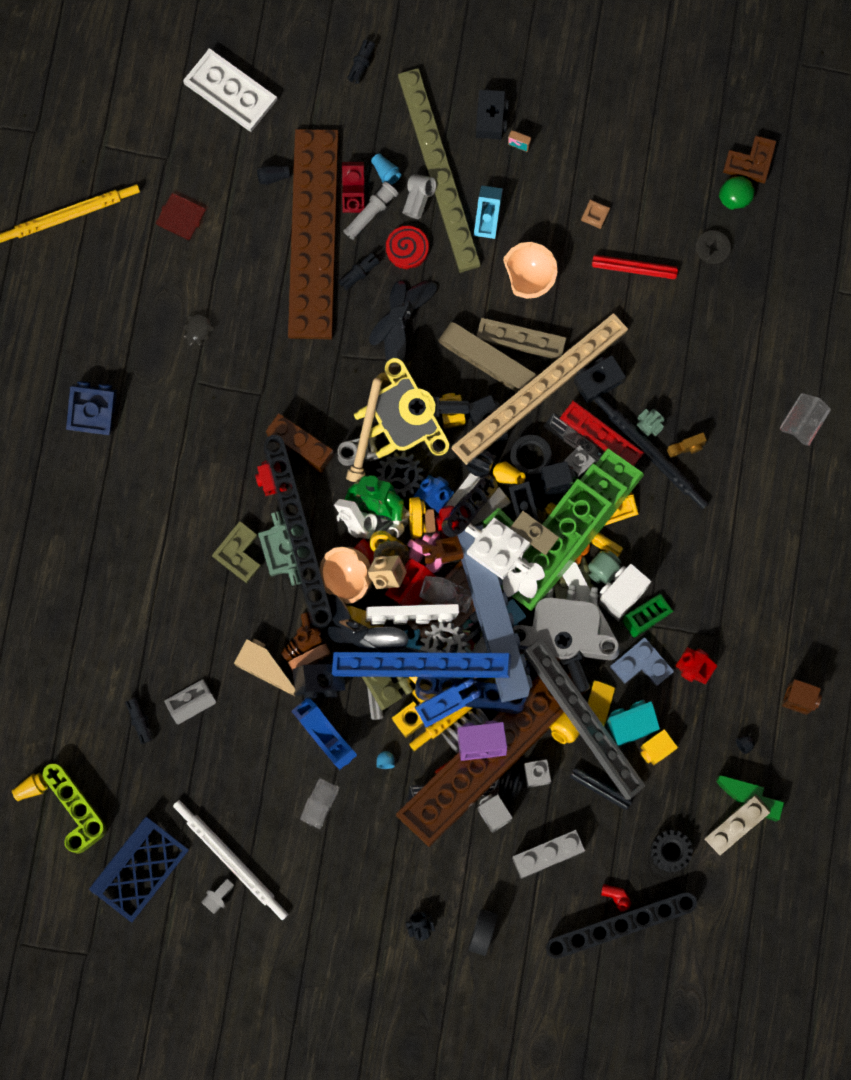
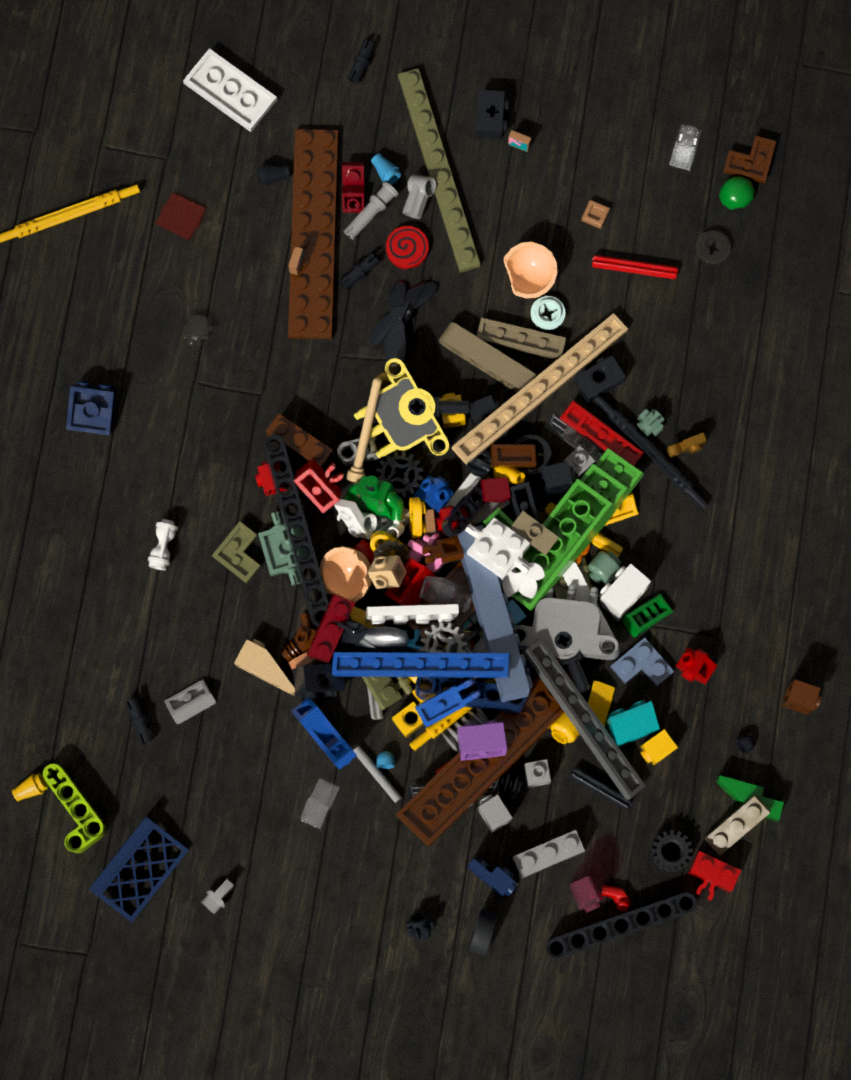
white axle [173,800,289,921] -> none
medium azure slope [474,186,503,239] -> none
clear panel [780,393,831,446] -> none
none -> white piece [148,519,178,570]
none -> medium nougat tile [288,247,304,275]
none -> red brick [294,459,344,513]
none -> dark red plate [307,593,355,664]
none -> light grey bar [354,746,402,803]
none -> dark blue plate [467,859,518,897]
none -> dark red slope [481,477,511,503]
none -> reddish brown tile [491,444,537,468]
none -> light aqua gear [531,296,565,331]
none -> clear pink brick [569,875,602,913]
none -> clear slope [669,125,702,171]
none -> red brick [688,851,741,901]

